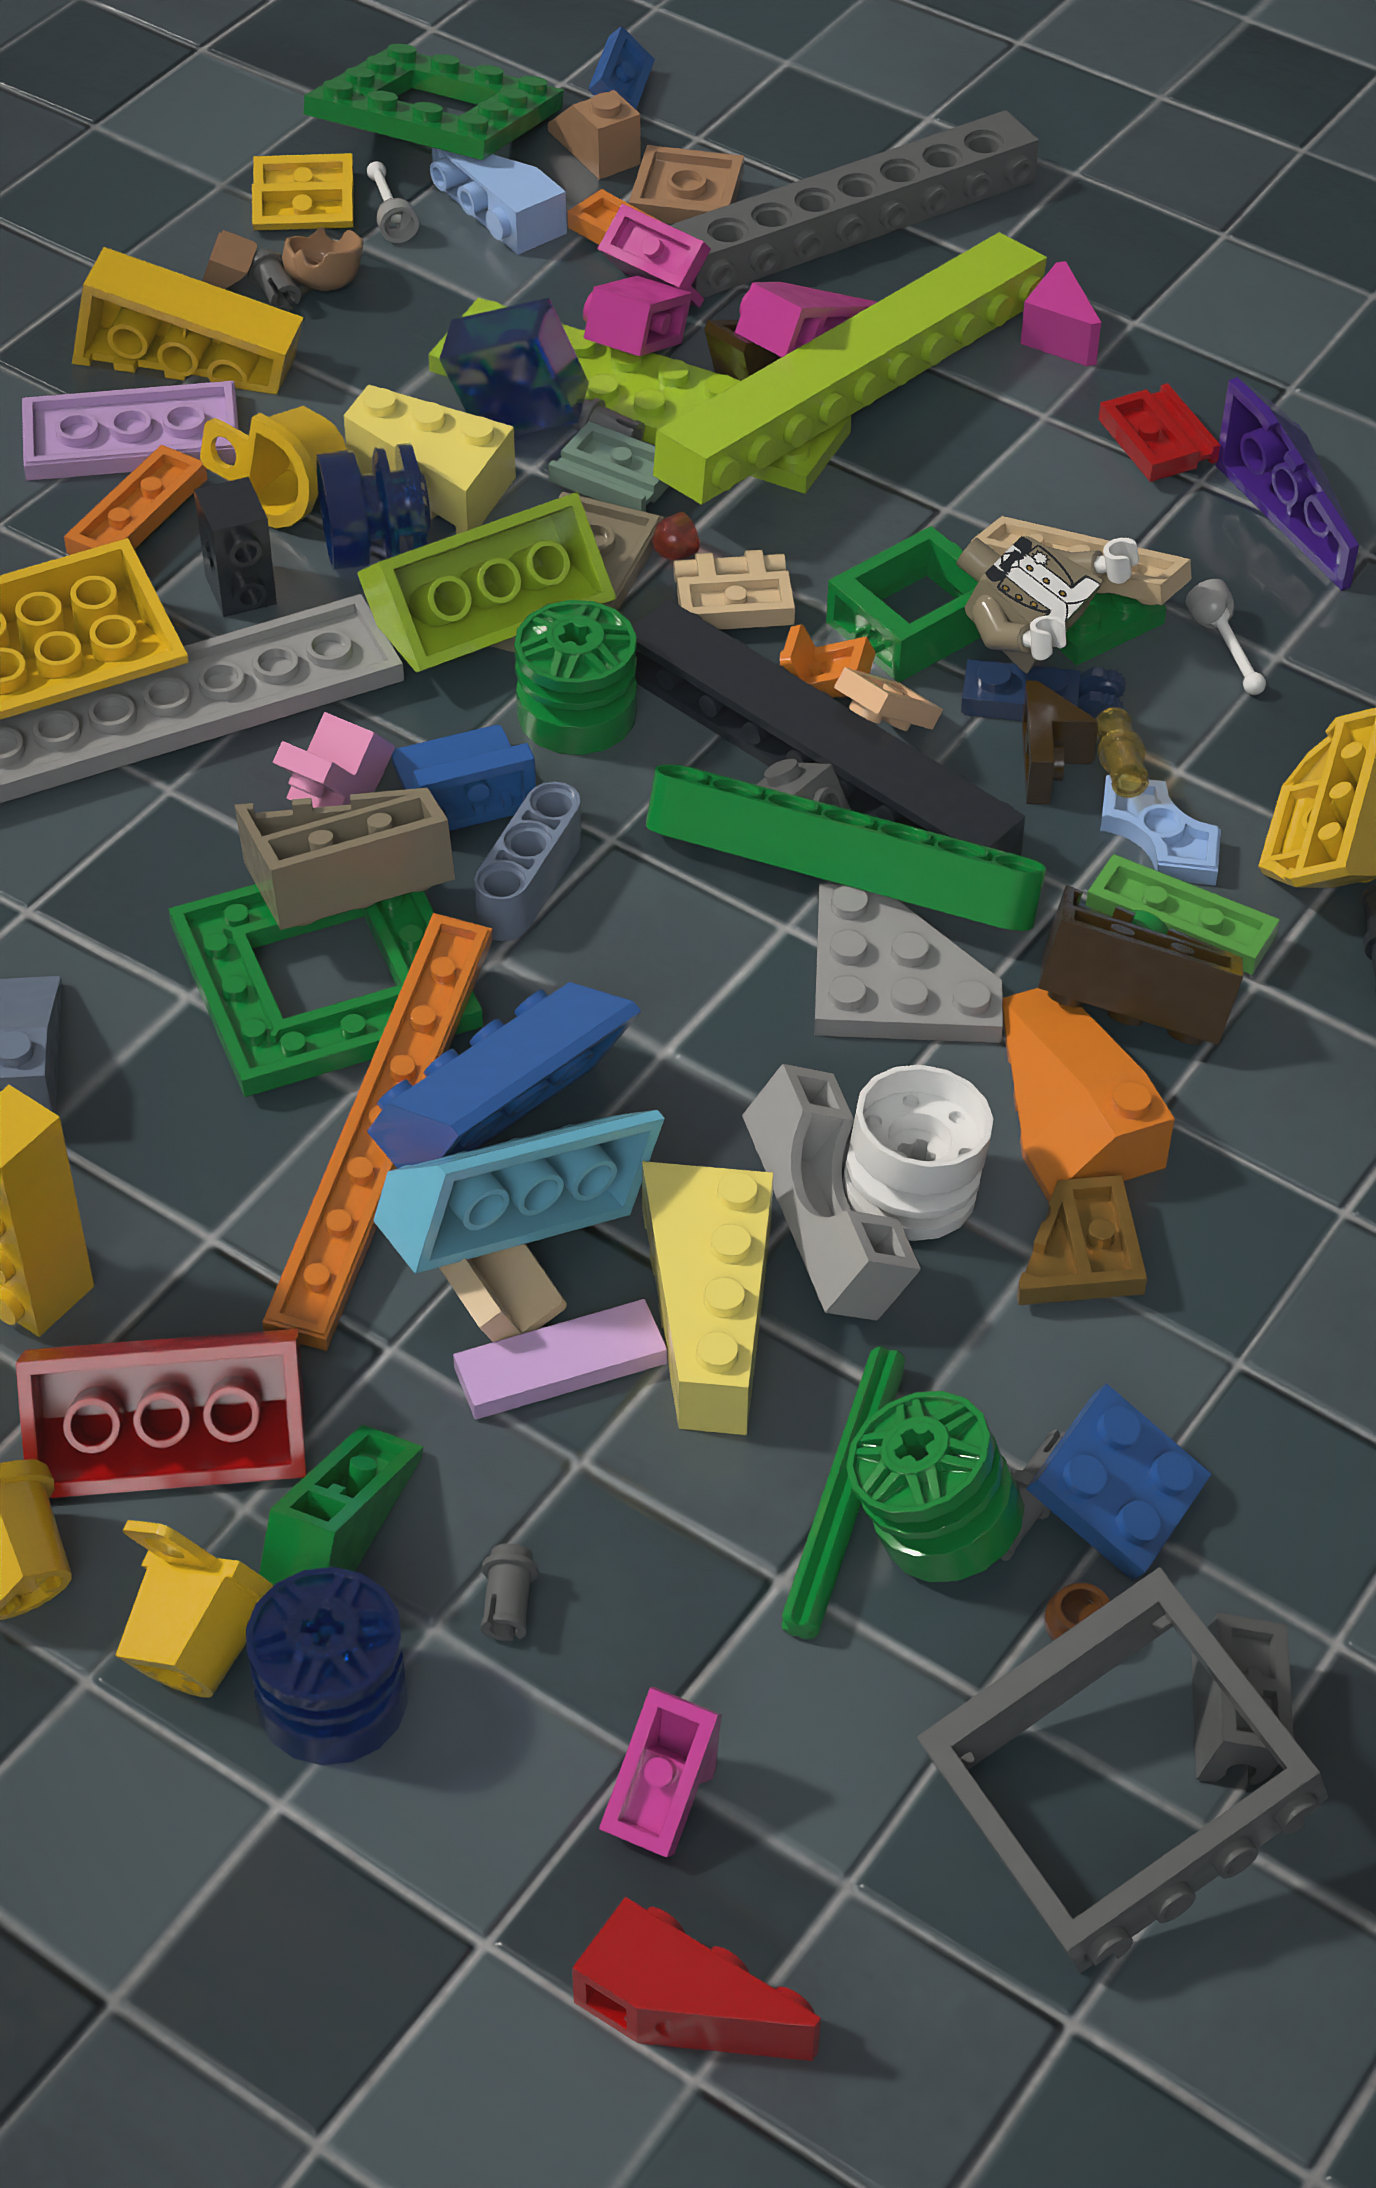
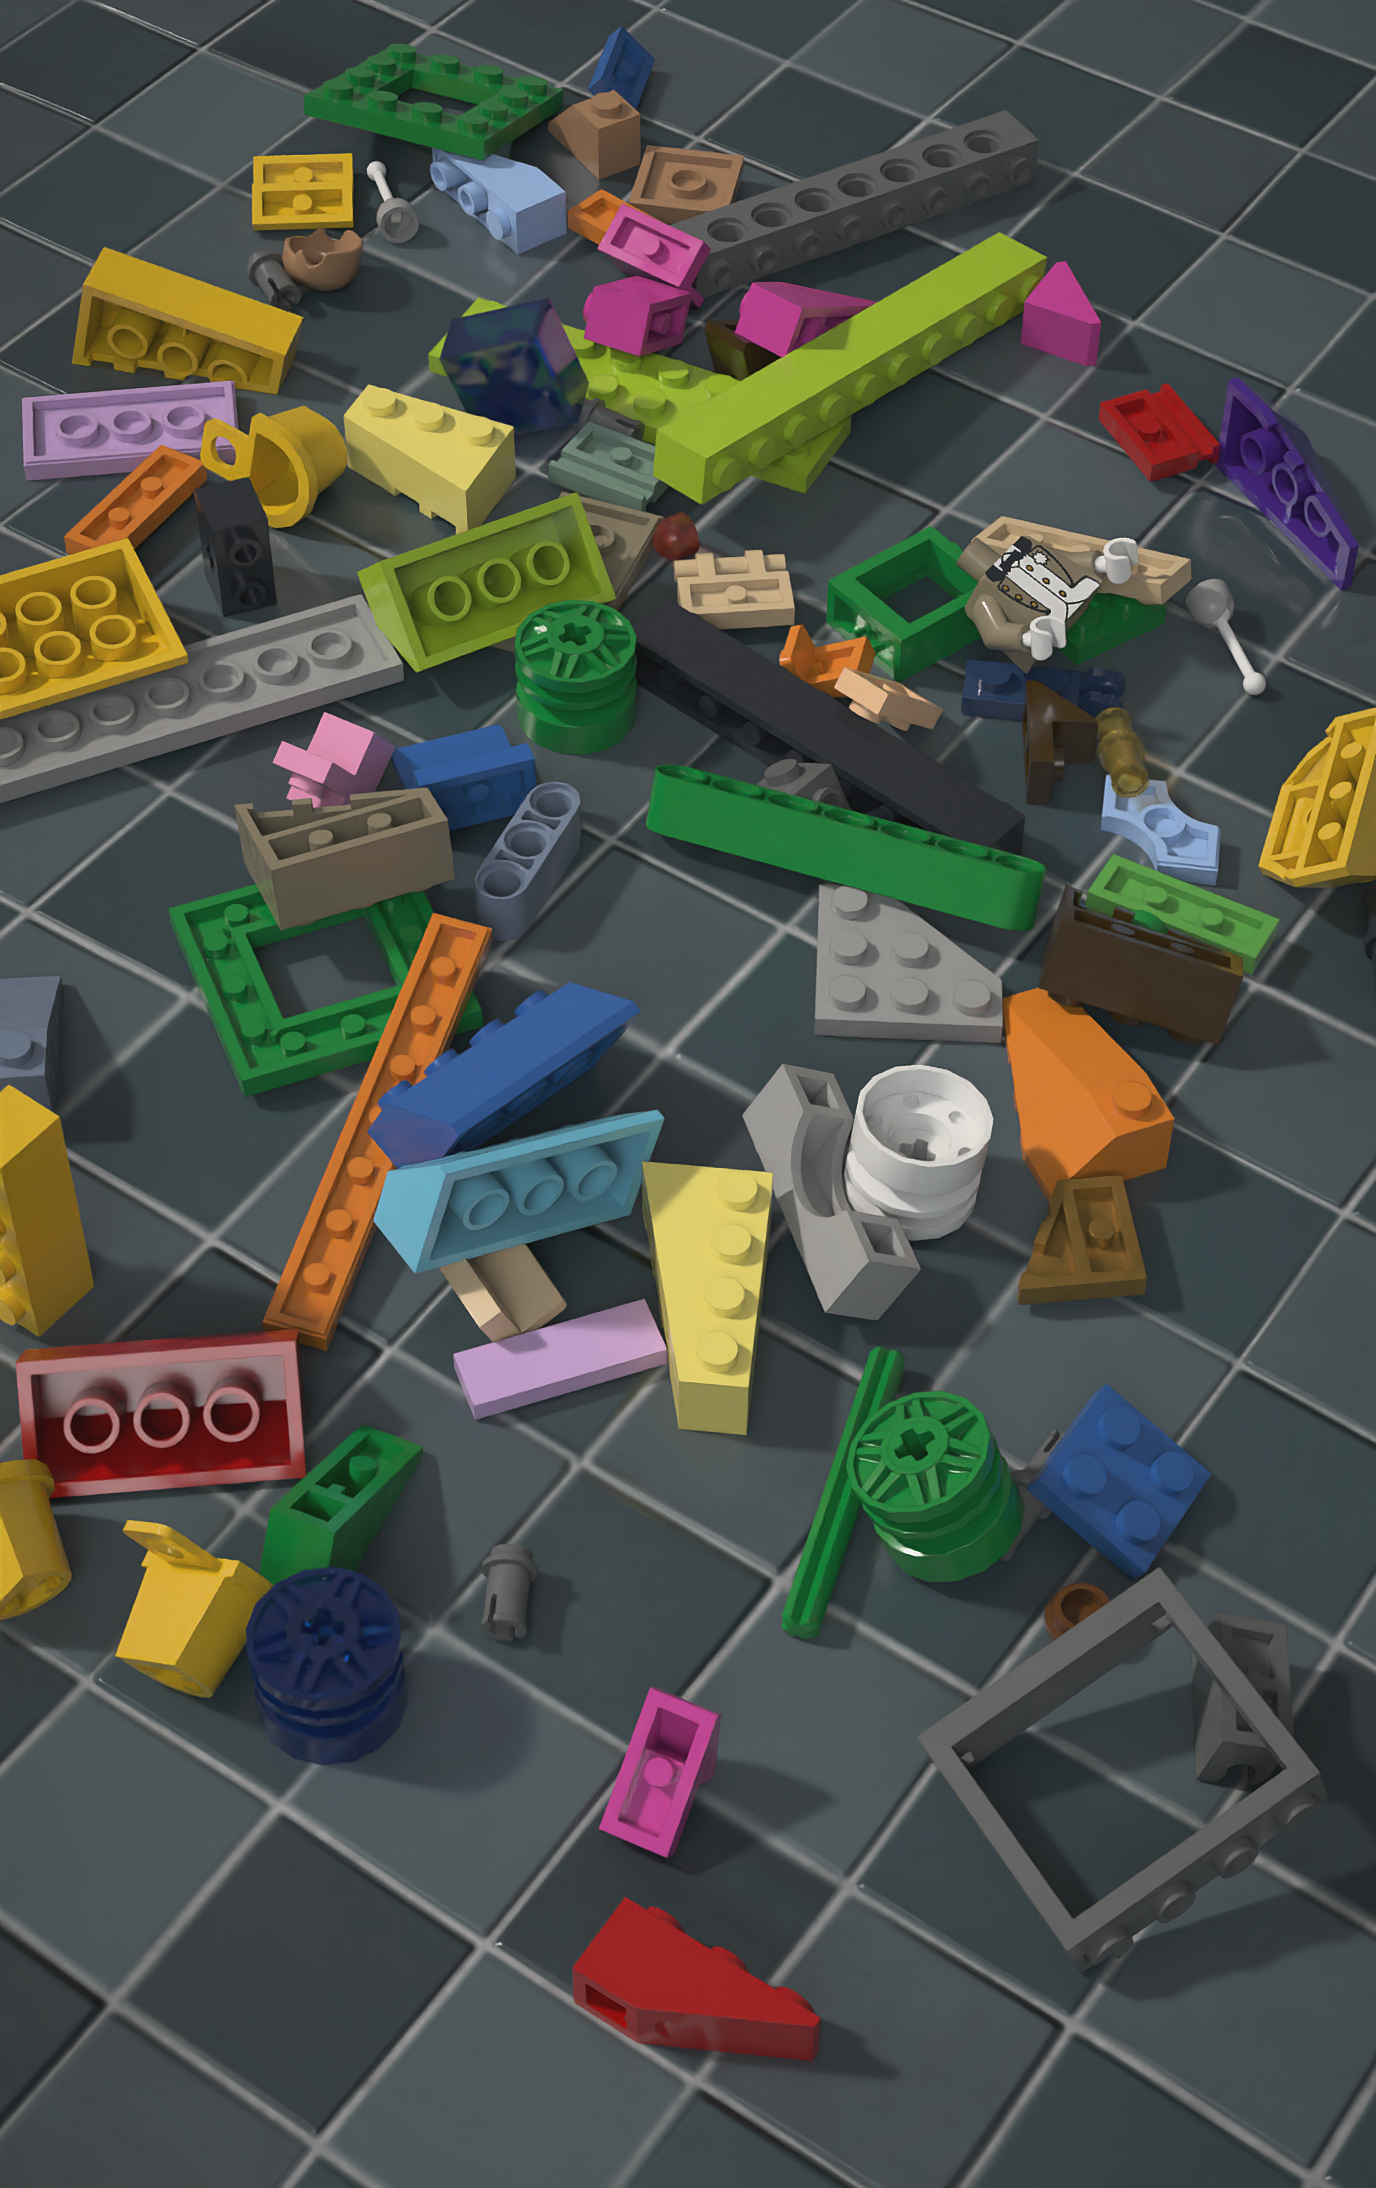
medium nougat slope [202,230,257,289] -> none
clear blue wheel [316,442,431,571] -> none

